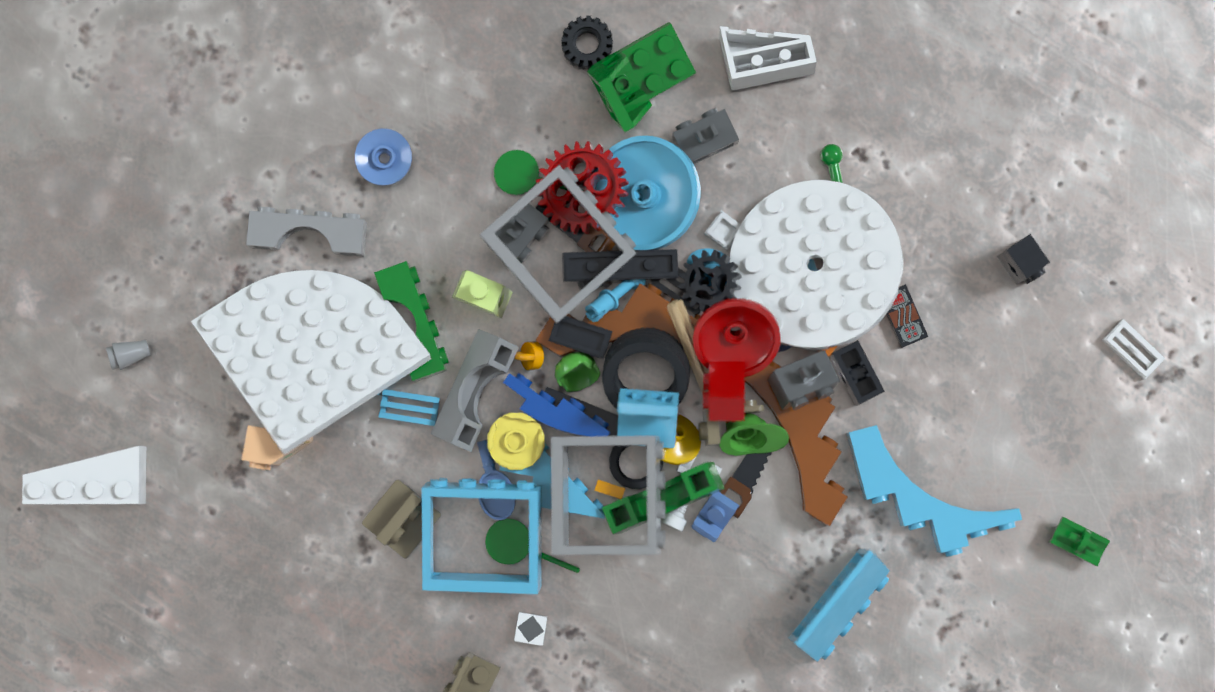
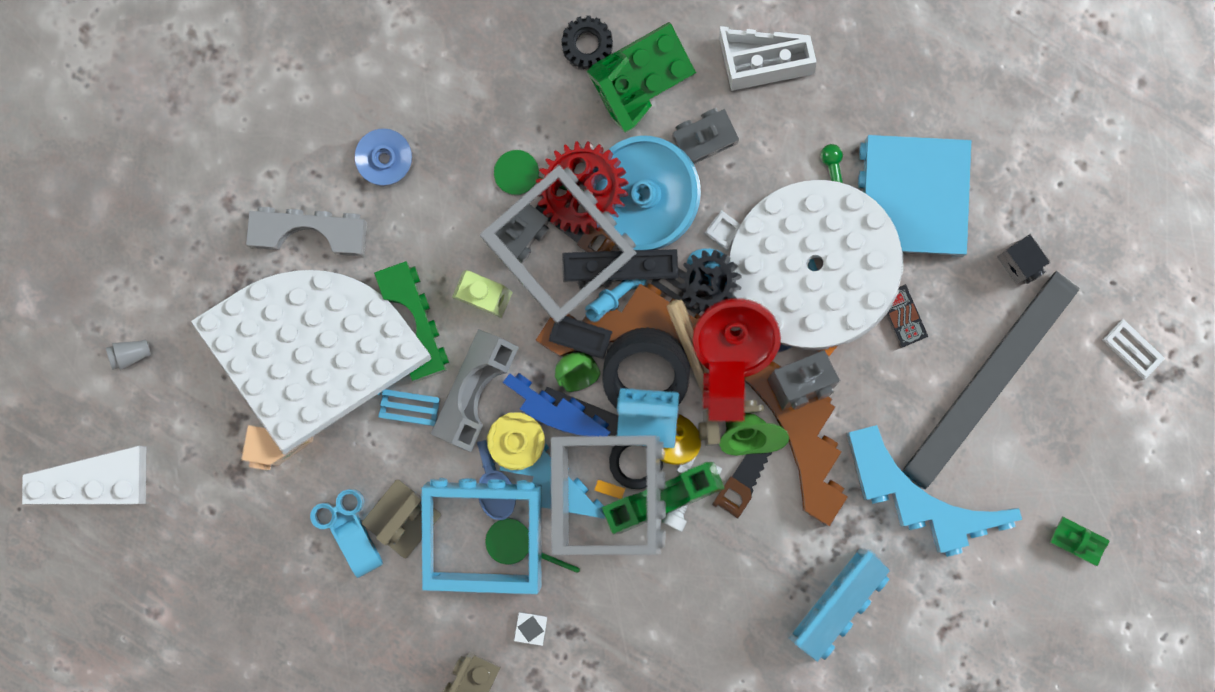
light orange tile [514,341,544,370] -> none
medium blue bracket [691,492,739,542] -> none
black brick [830,340,885,406] -> none
none -> medium azure piece [310,489,383,578]
none -> medium azure panel [858,135,972,257]
none -> dark grey beam [902,270,1080,490]

